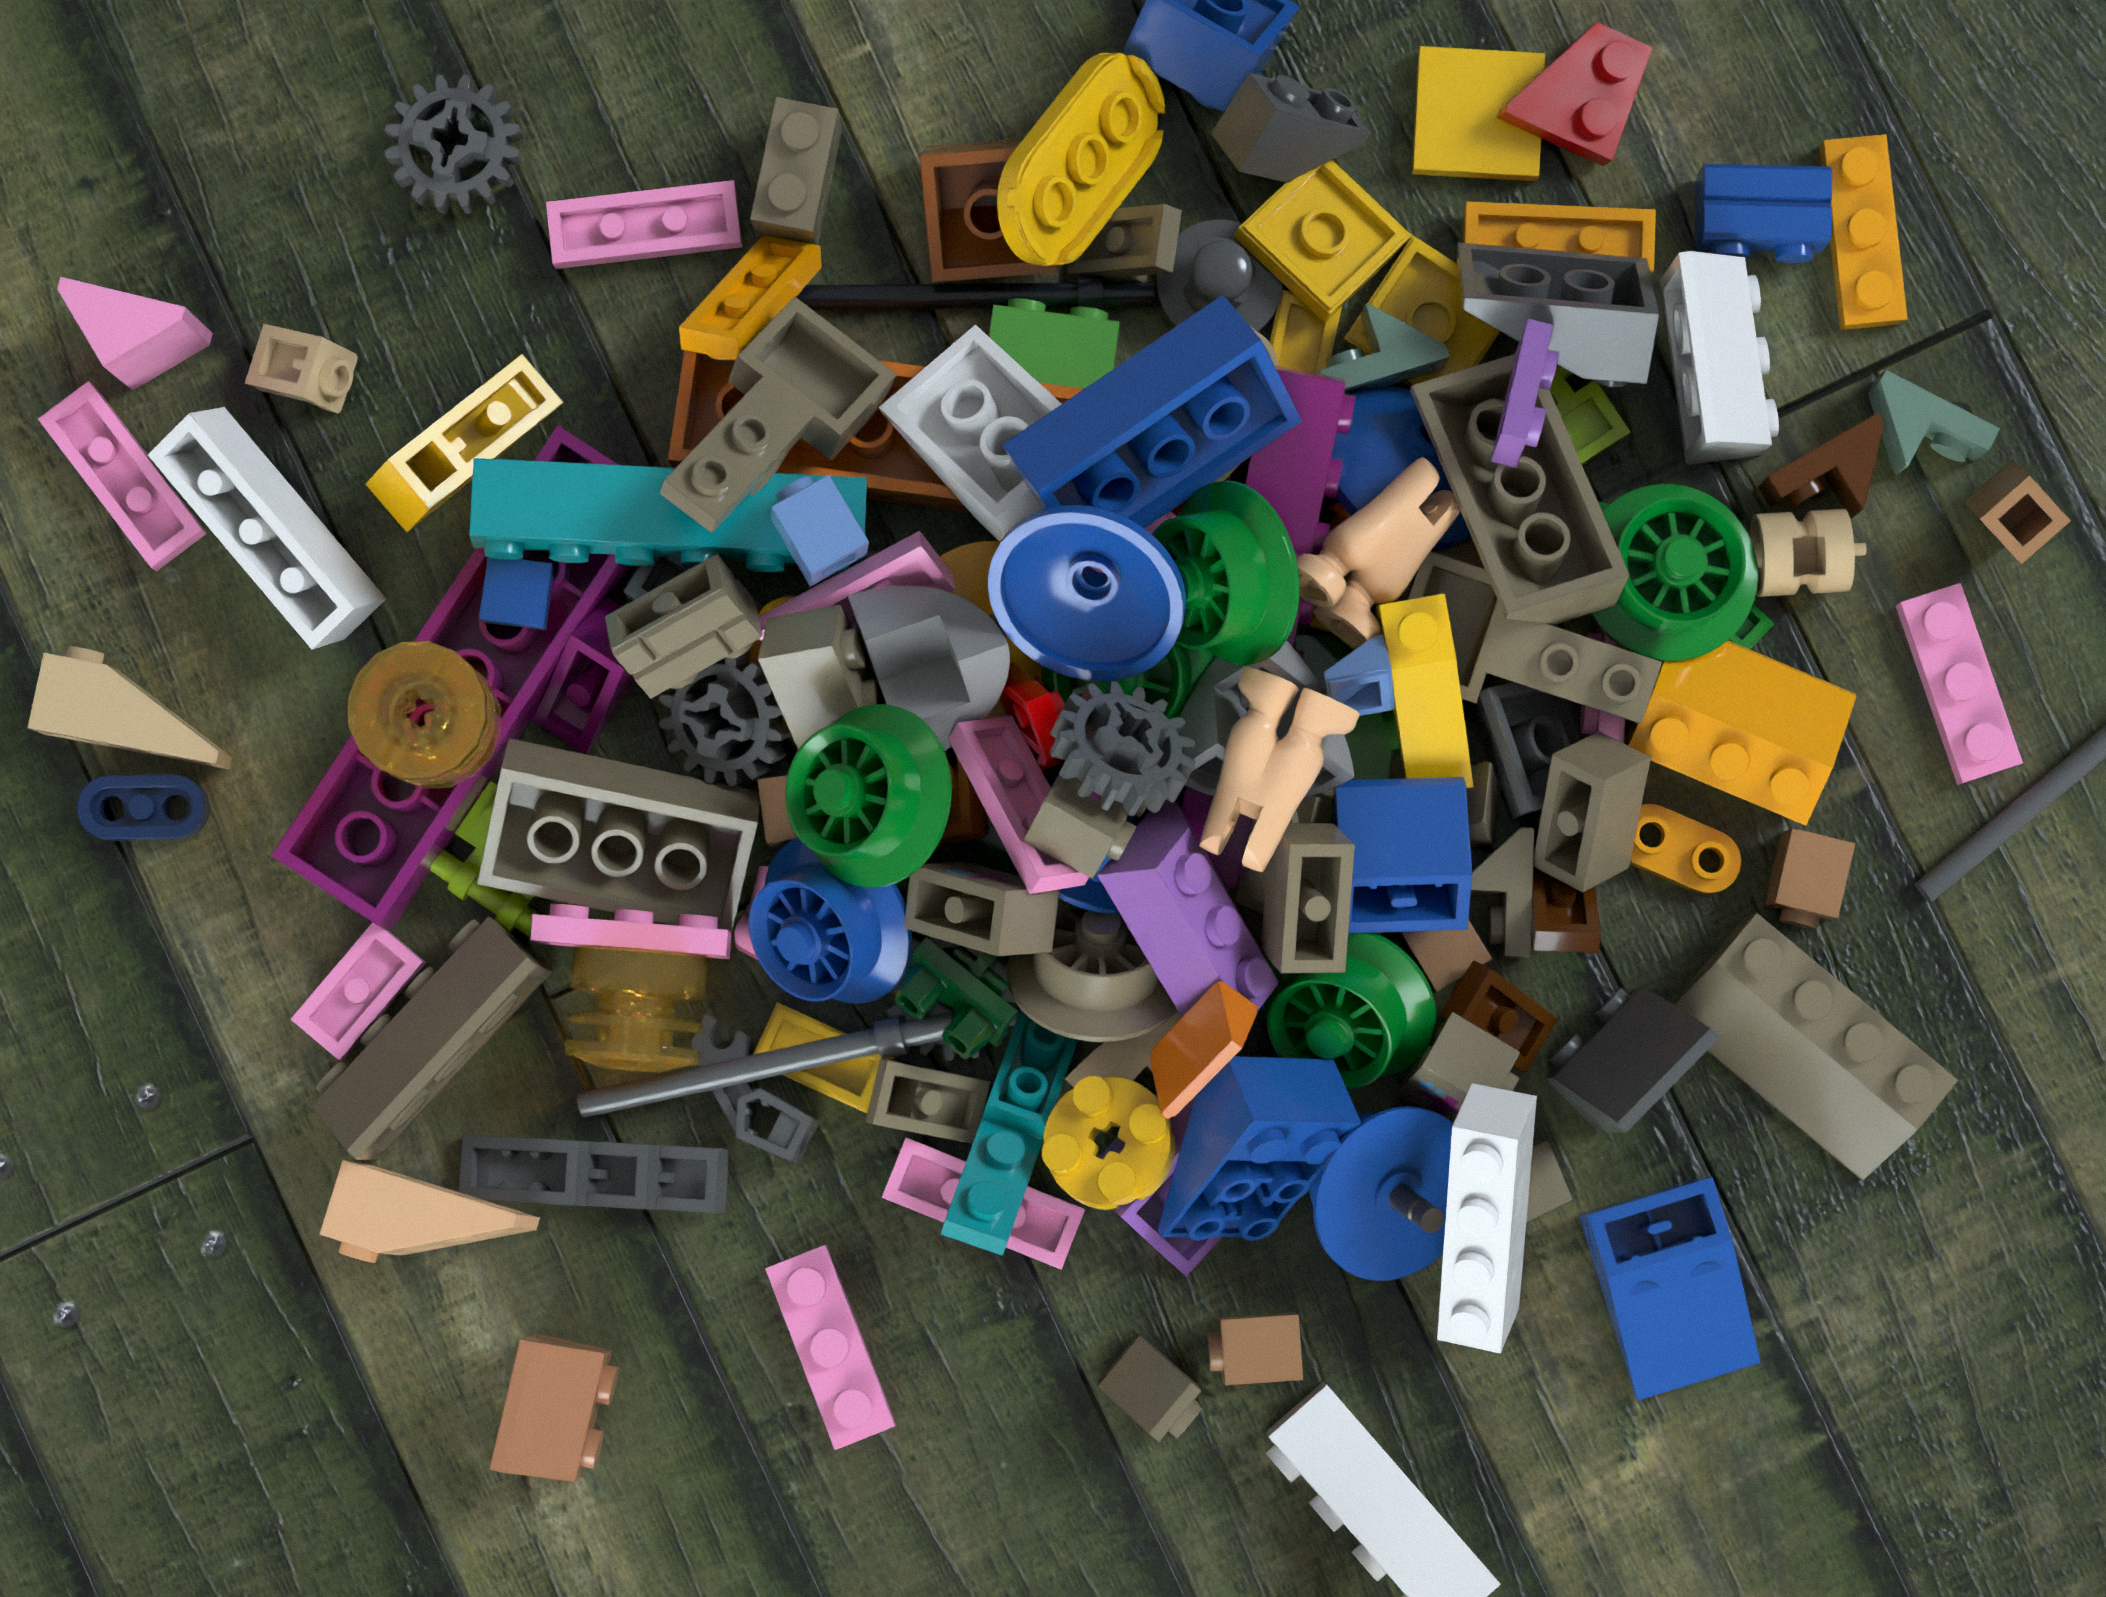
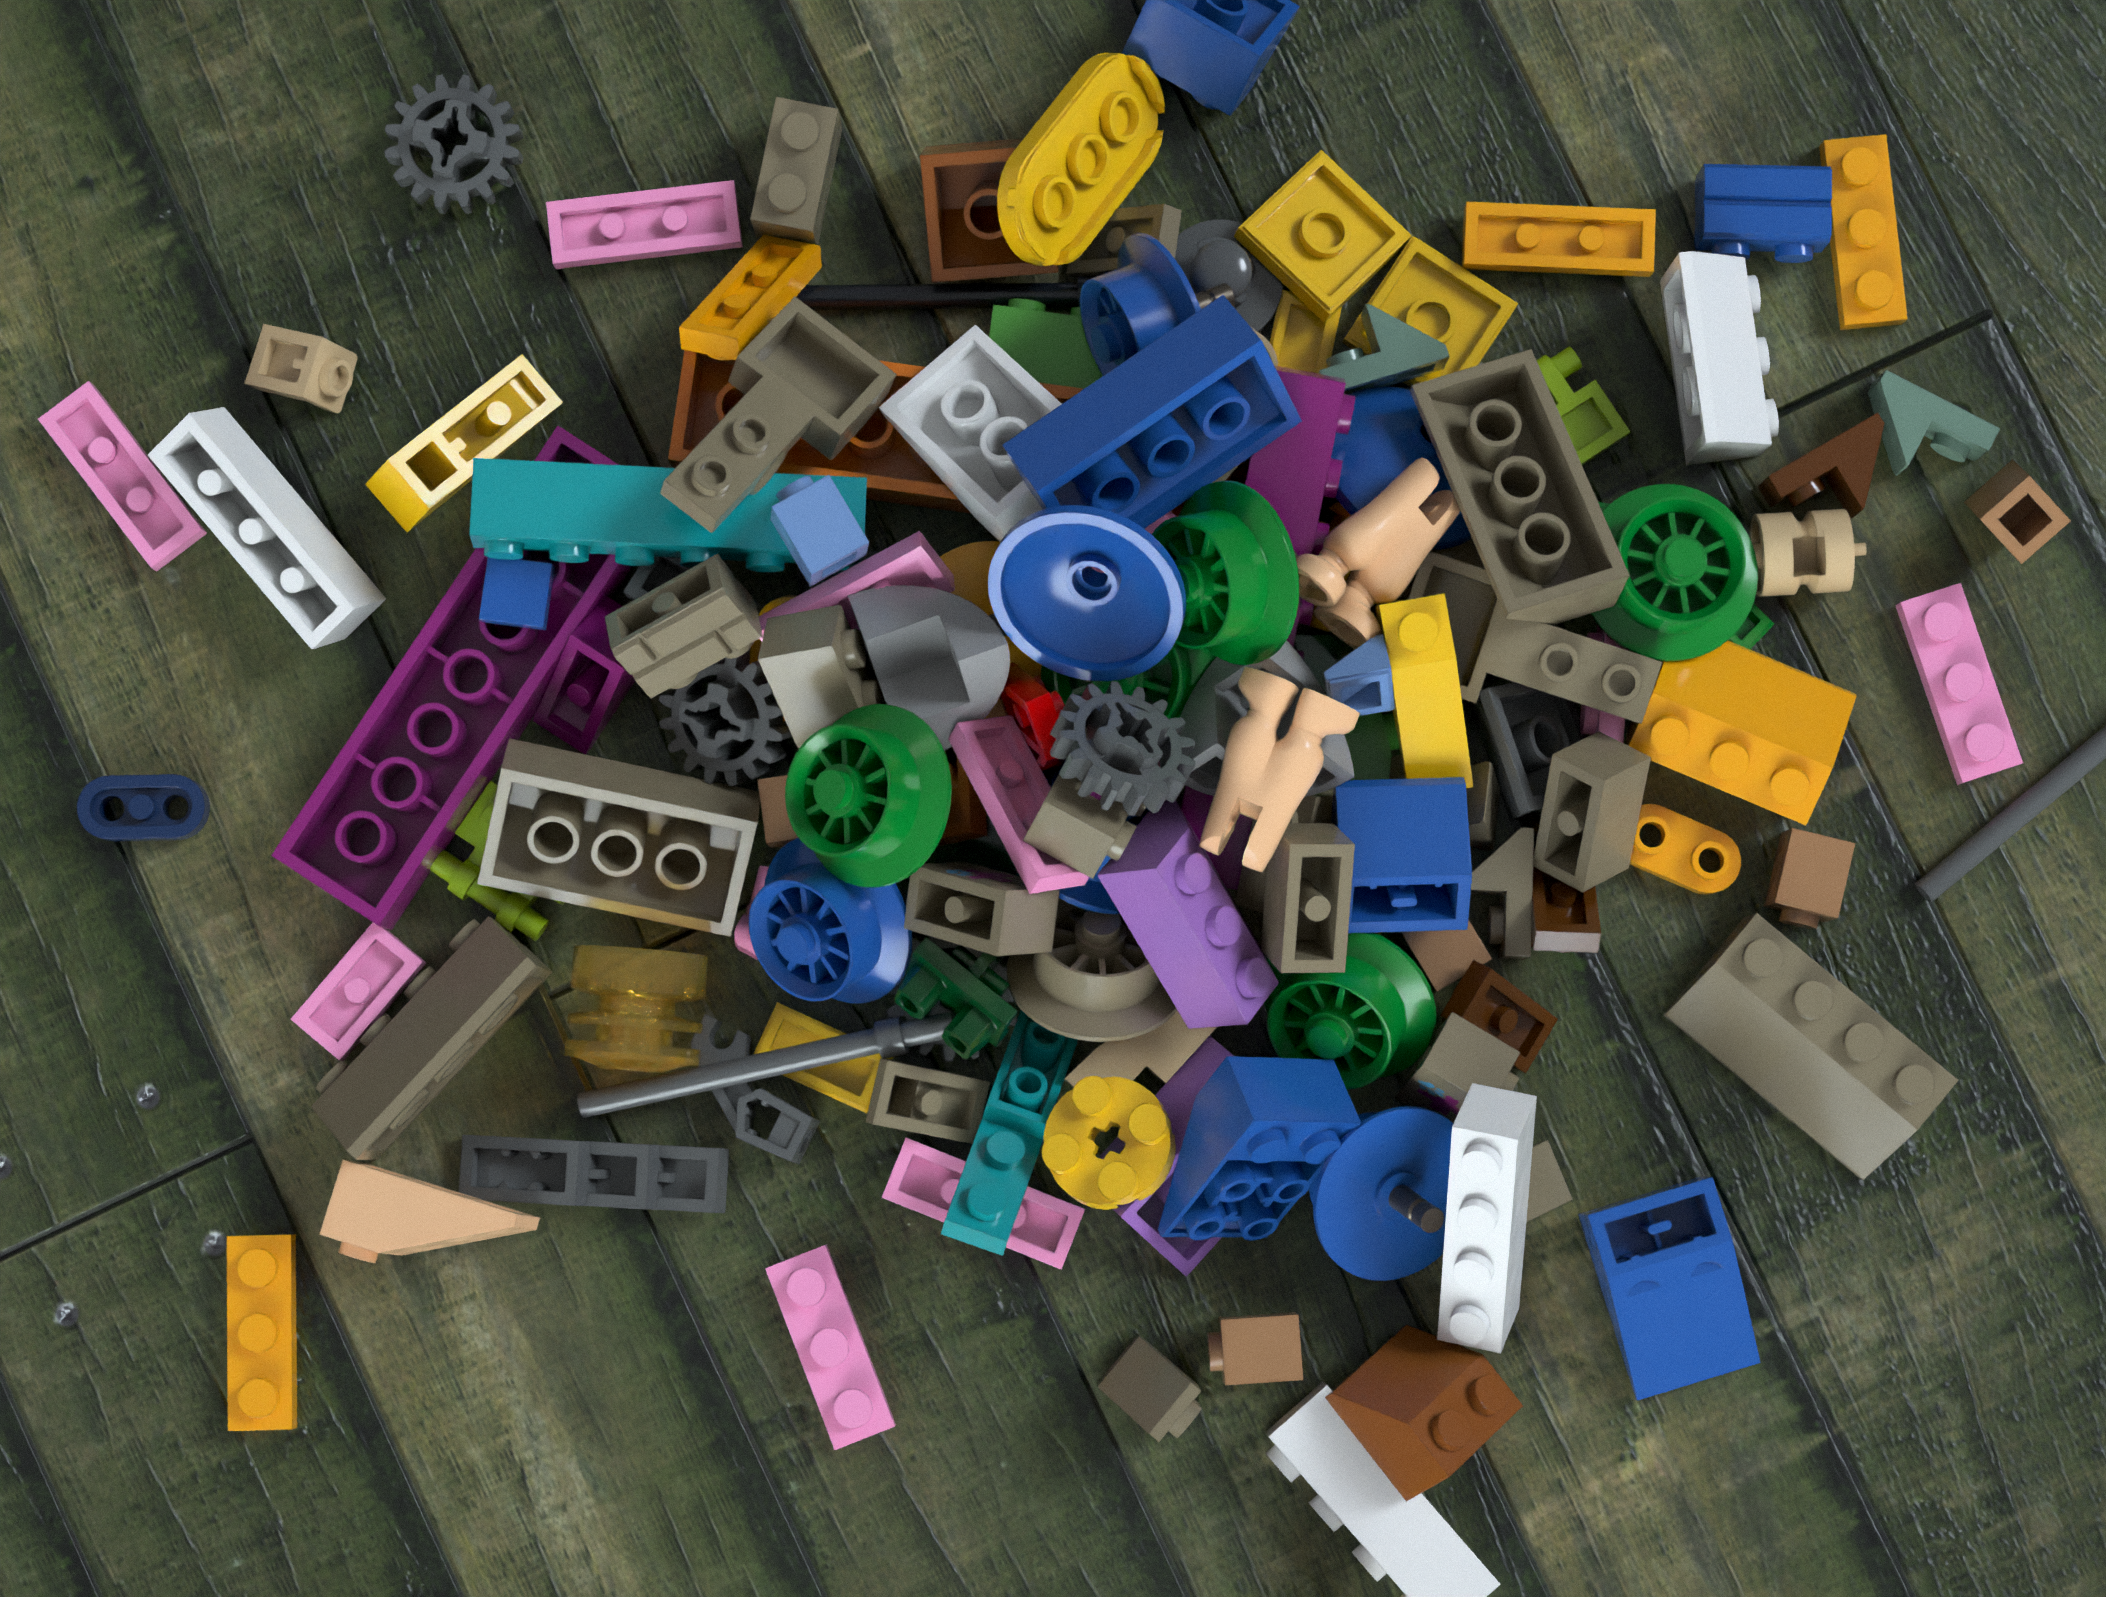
tan slope [28,646,232,770] -> none
bright pink slope [57,277,213,390] -> none
clear yellow wheel [348,641,501,789] -> none
nougat slope [489,1333,619,1482] -> none
bright pink plate [530,904,732,959] -> none
orange slope [1150,981,1258,1119] -> none
dark grey slope [1211,72,1371,183] -> none
yellow tile [1412,46,1545,182] -> none
dark grey slope [1456,242,1659,387] -> none
medium lavender plate [1491,319,1559,468] -> none
wing [1496,22,1653,166] -> none
dark grey slope [1546,986,1720,1133] -> none
none -> light orange plate [227,1234,297,1431]
none -> blue piece [1080,233,1235,376]
none -> dark orange slope [1325,1325,1523,1502]

